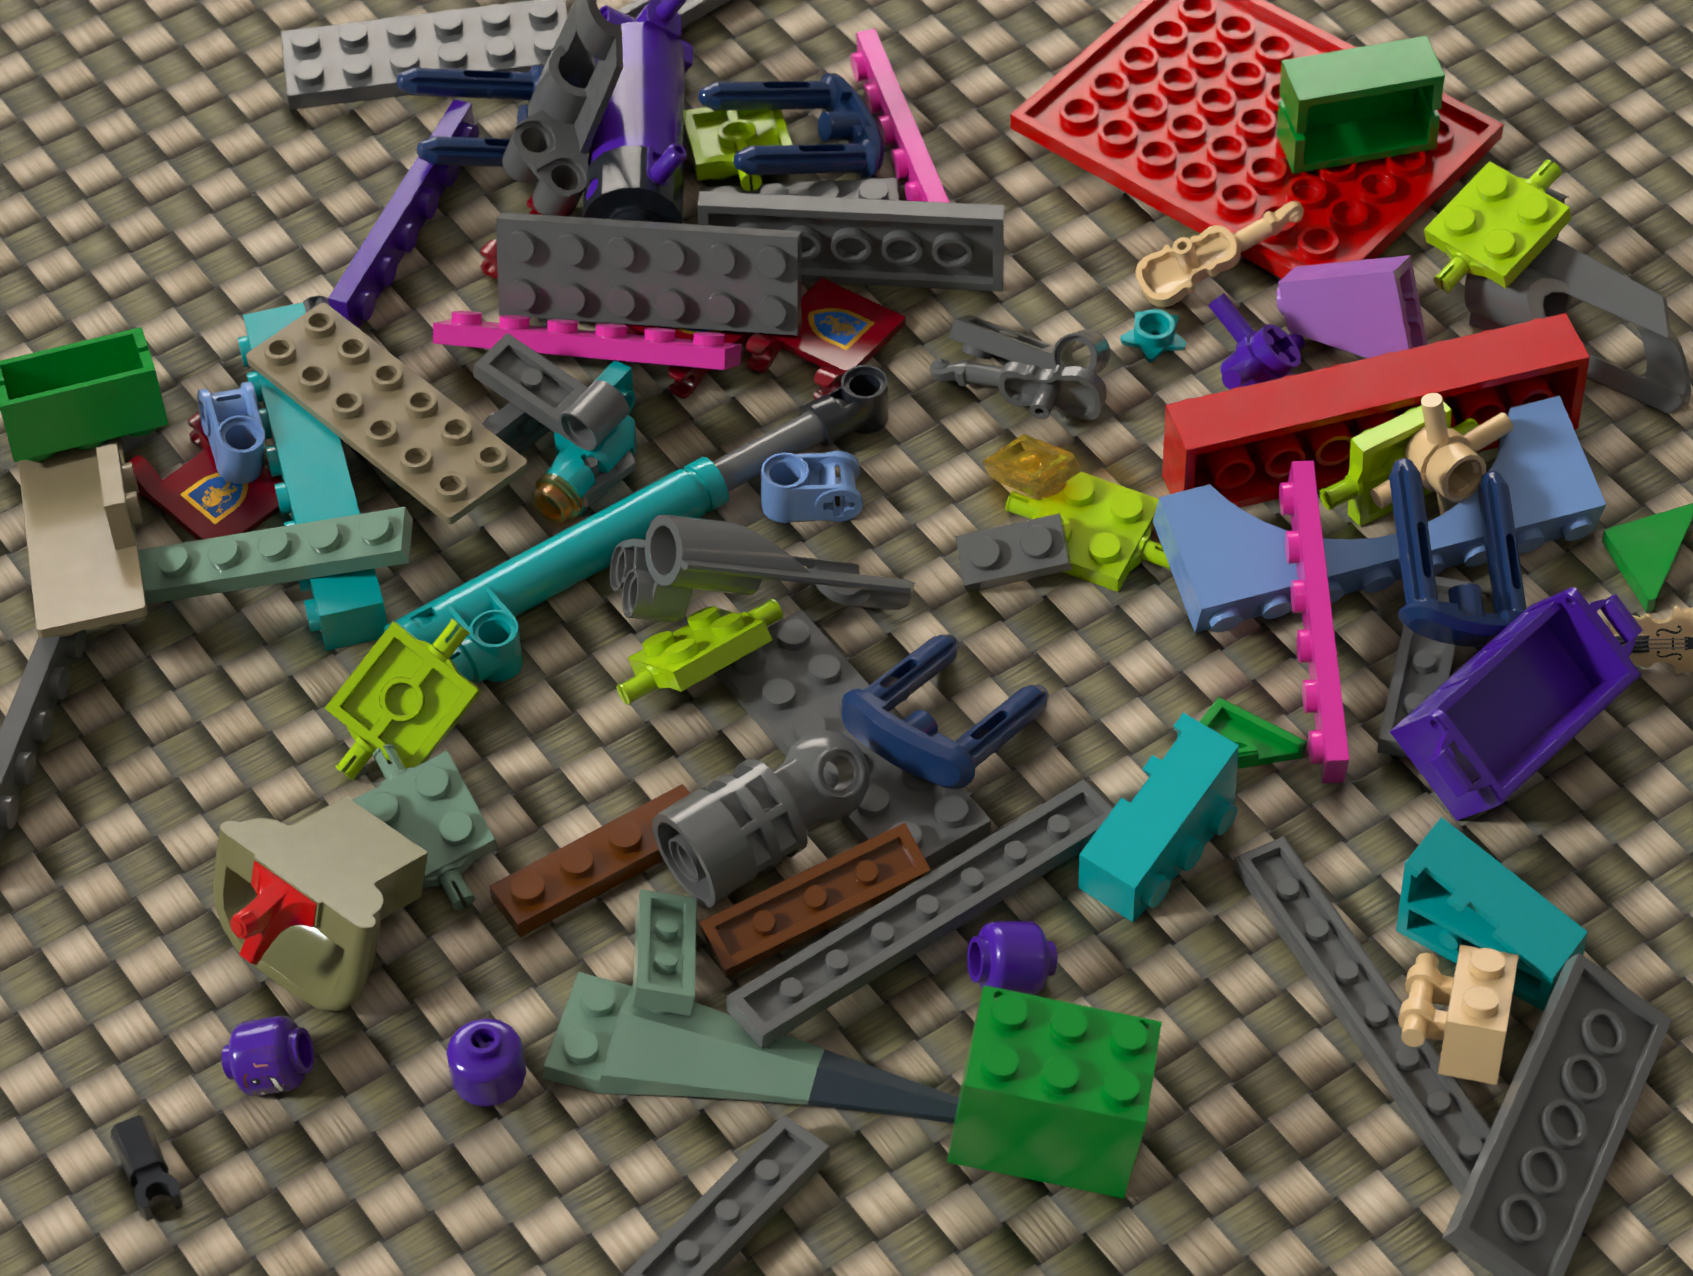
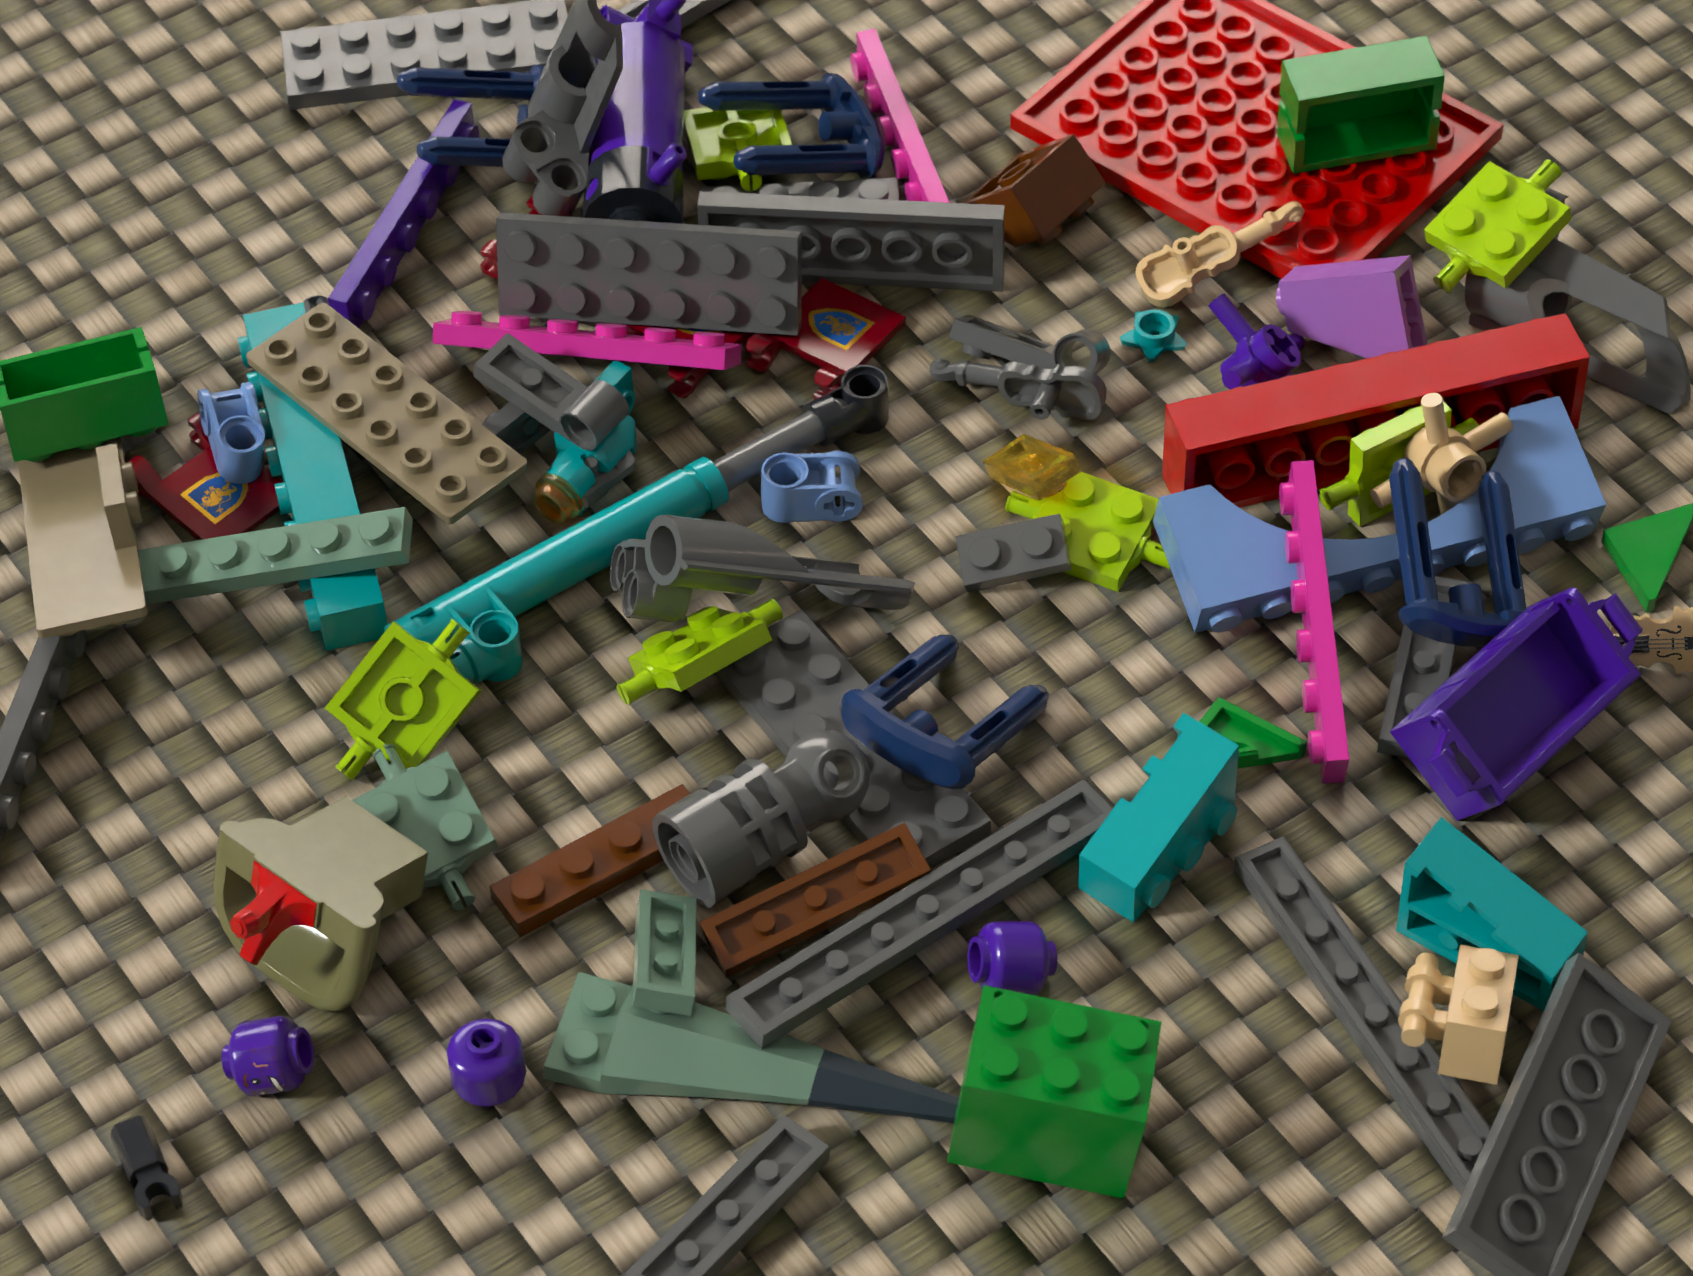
none -> reddish brown slope [962,134,1106,247]

